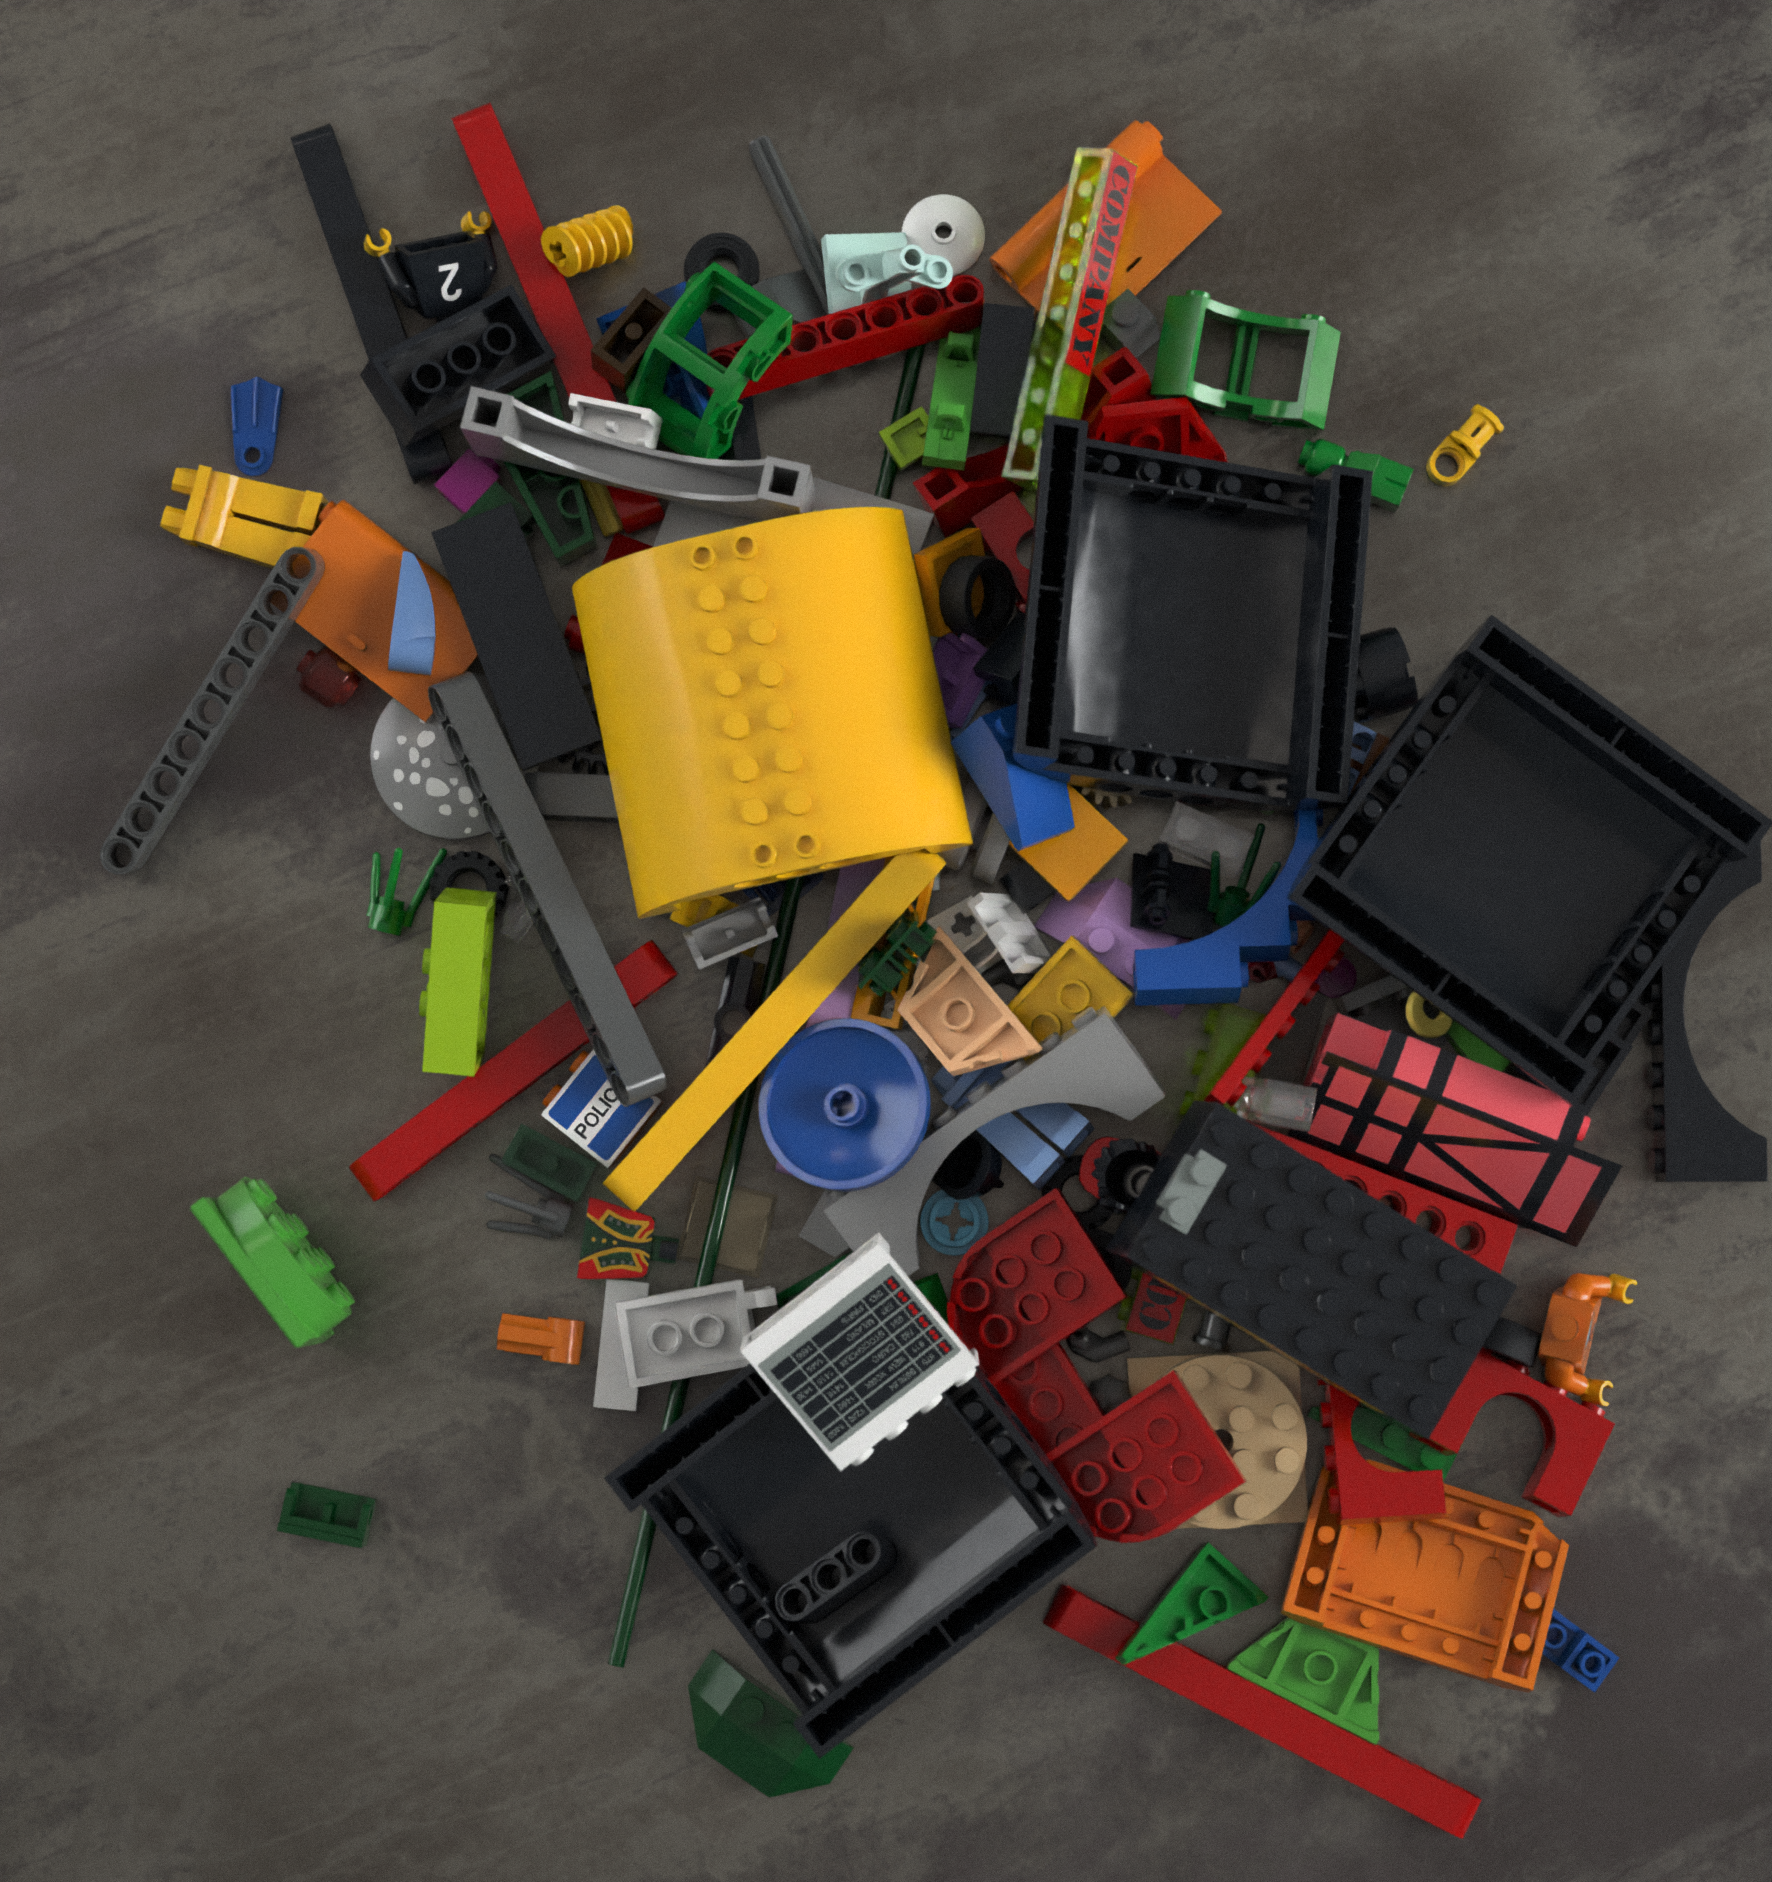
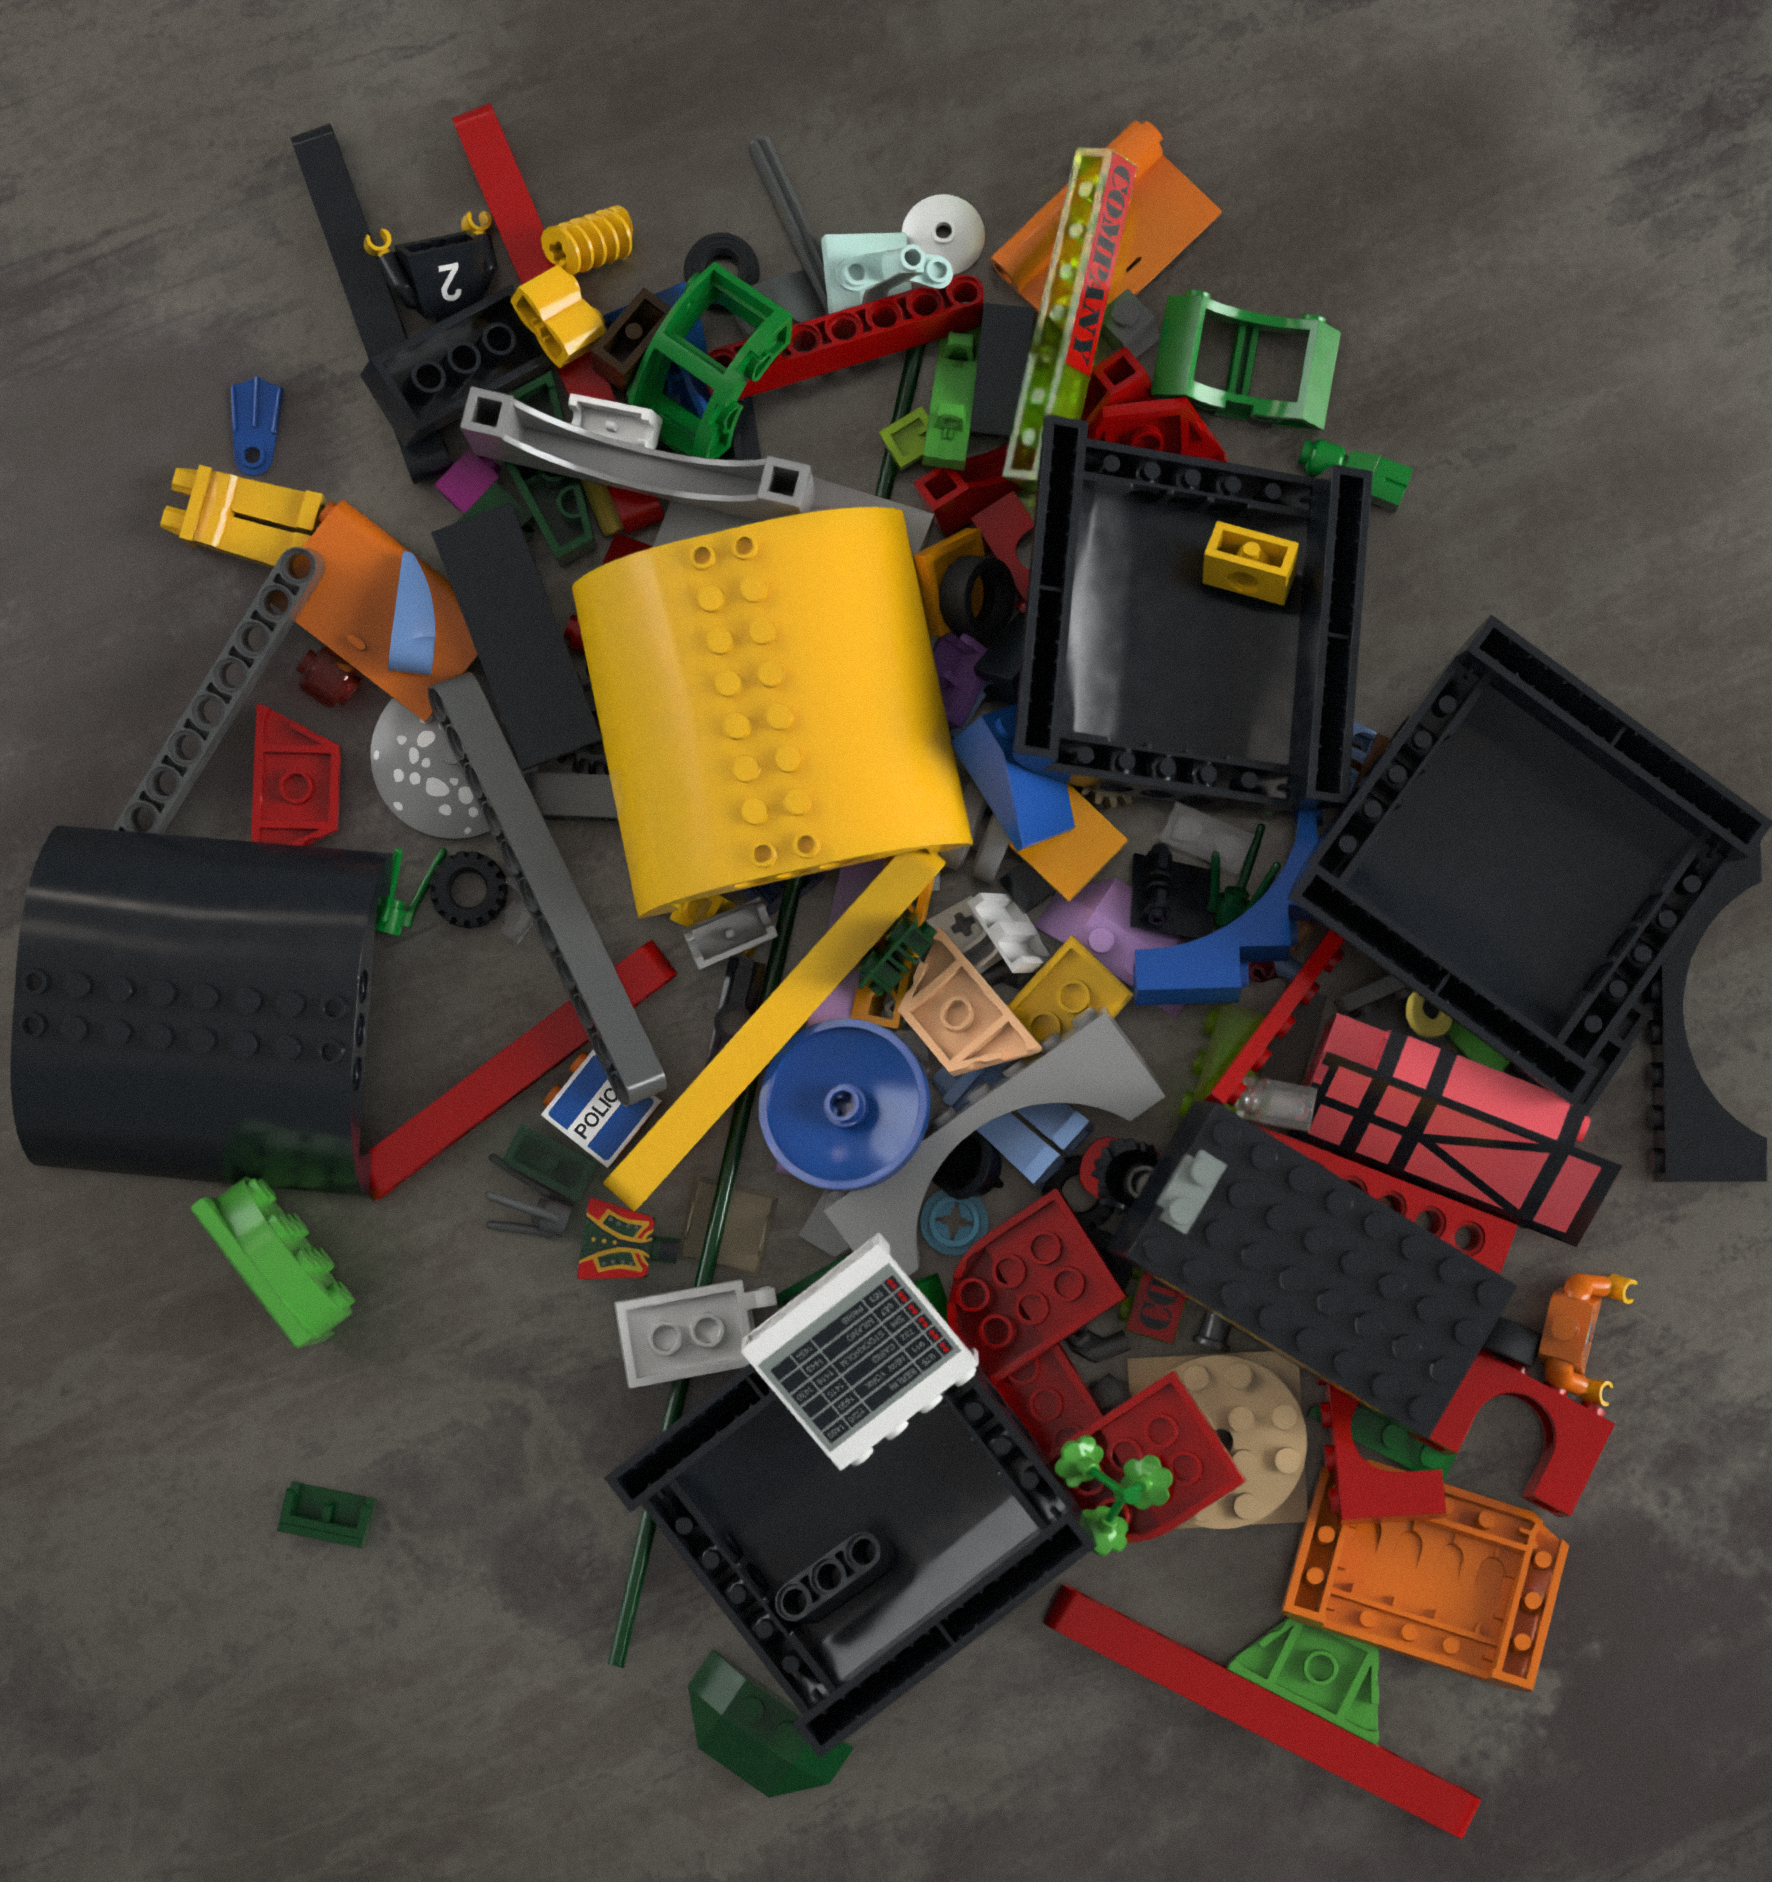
lime brick [419,887,497,1077] -> none
orange piece [497,1313,586,1365] -> none
white tile [593,1279,650,1411] -> none
green wing [1115,1542,1269,1665] -> none
magenta tile [1315,957,1357,999] -> none
black brick [1354,627,1418,724] -> none
yellow connector [1426,404,1504,487] -> none
blue slope [1542,1609,1619,1693] -> none
none -> black slope [10,825,393,1196]
none -> red wing [251,704,342,846]
none -> yellow brick [510,265,607,368]
none -> bright green plant [1055,1435,1173,1556]
none -> yellow brick [1203,521,1299,606]

